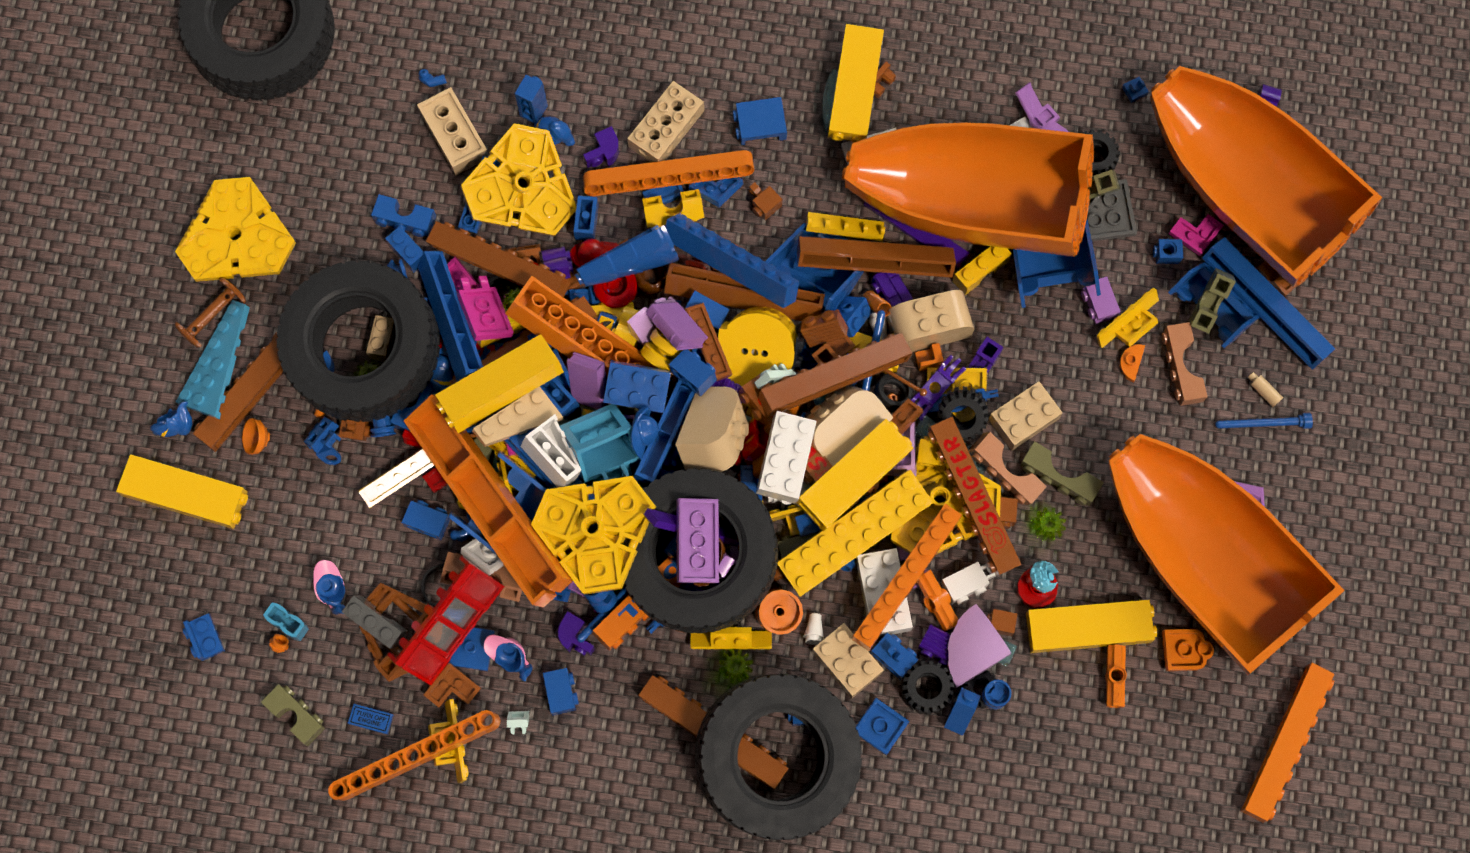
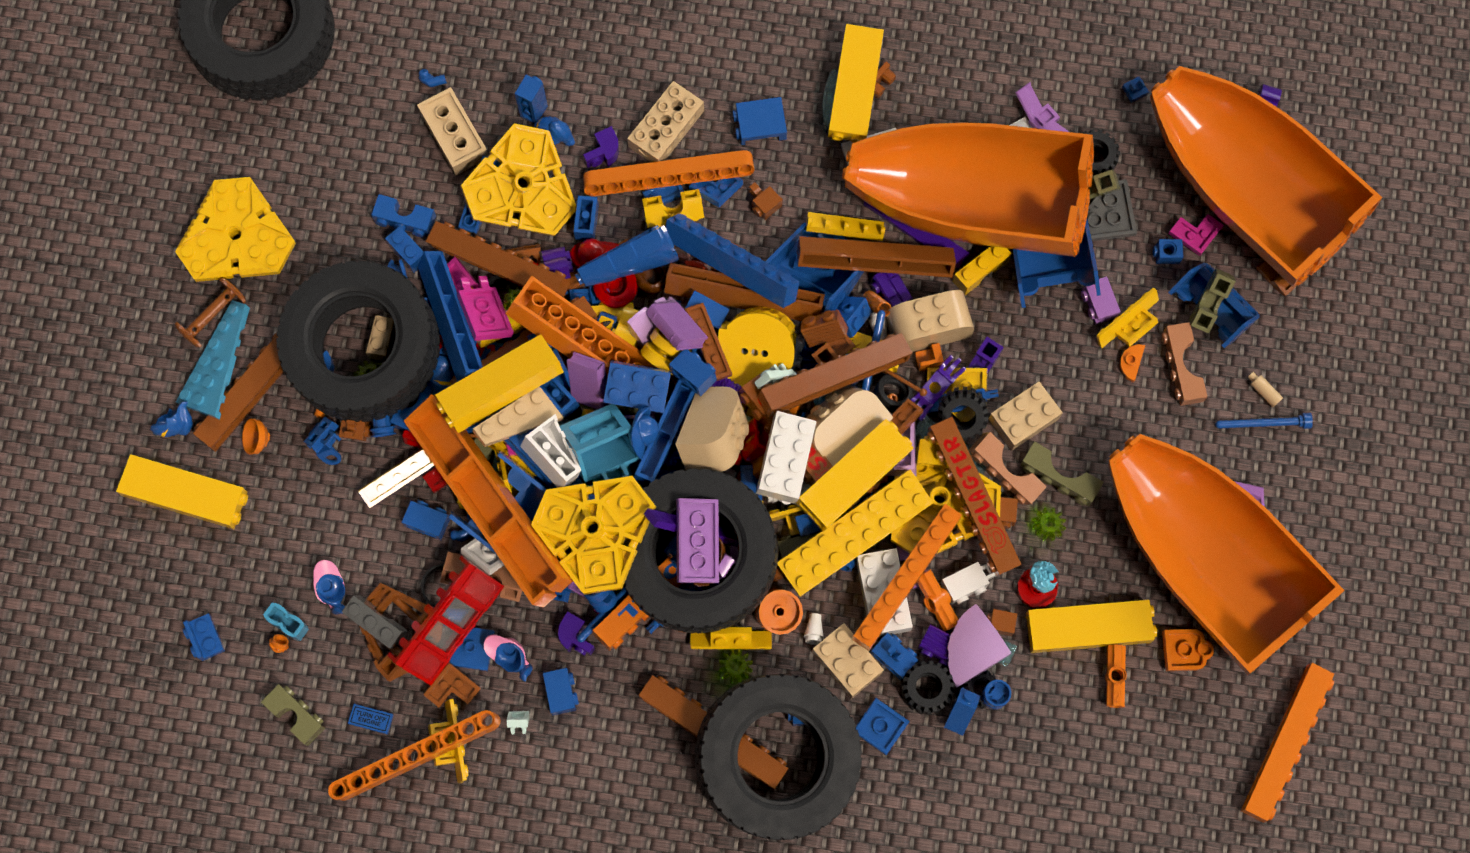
blue brick [1202,237,1335,370] -> none

